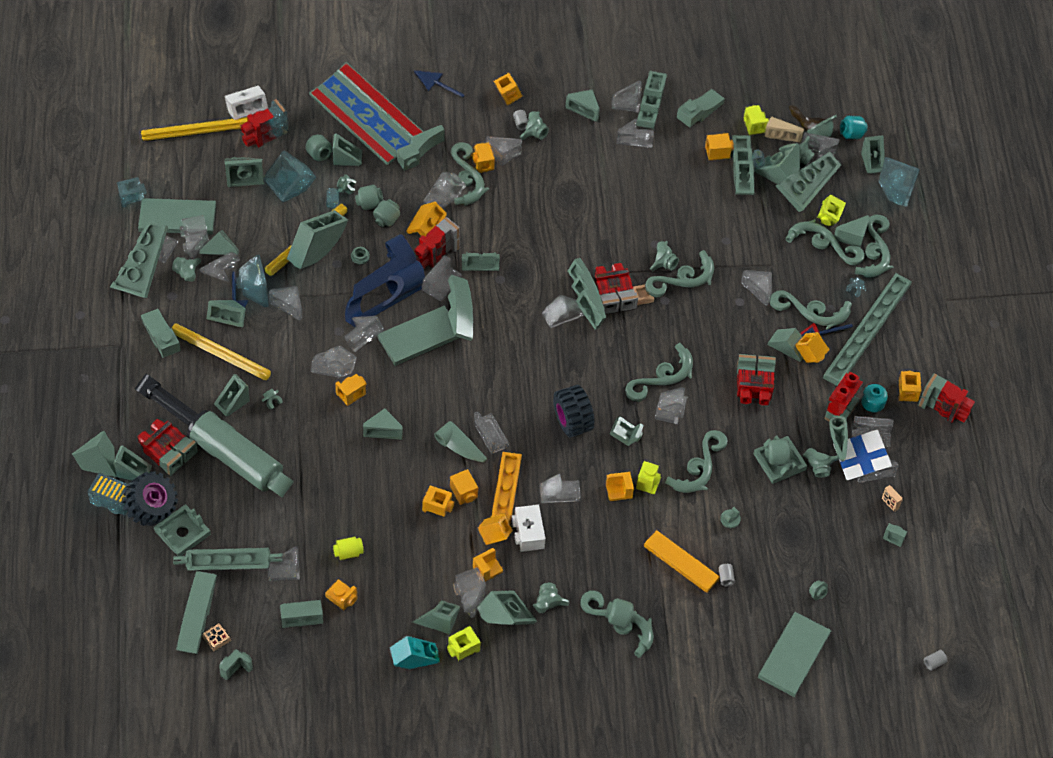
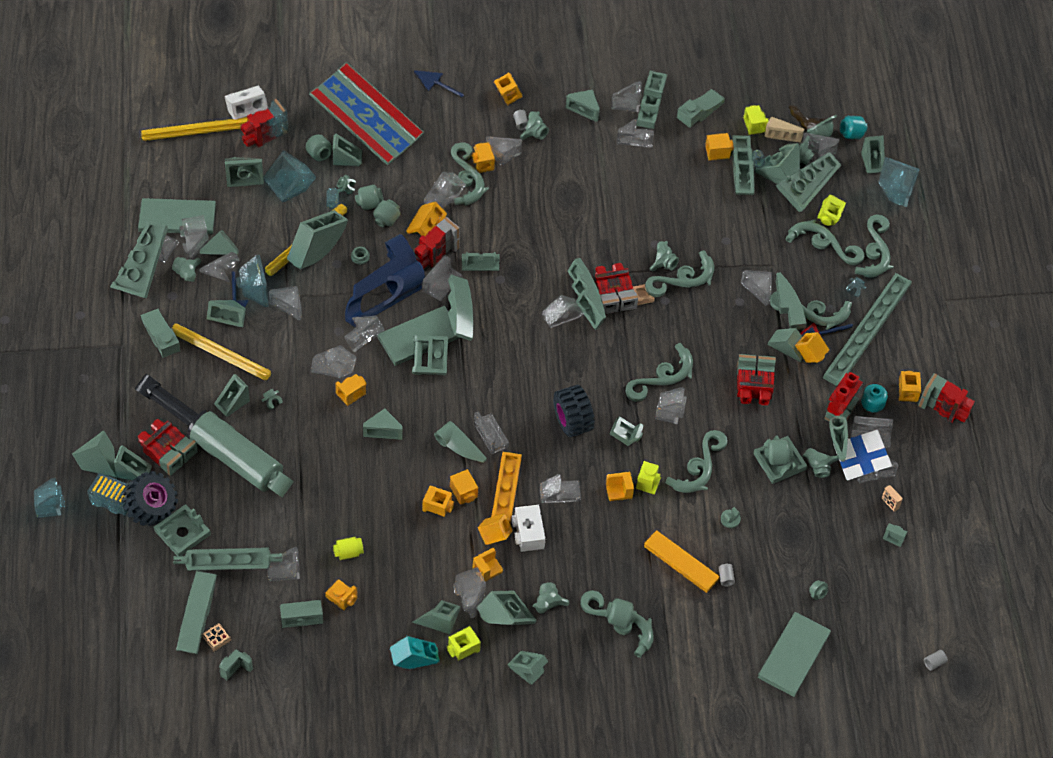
clear light blue brick [117,177,146,207] -> none
sand green slope [397,125,445,171] -> none
sand green slope [834,215,870,247] -> none
none -> clear light blue slope [34,478,65,518]
none -> sand green plate [412,335,448,375]
none -> sand green slope [507,651,548,684]
none -> sand green slope [775,273,806,330]

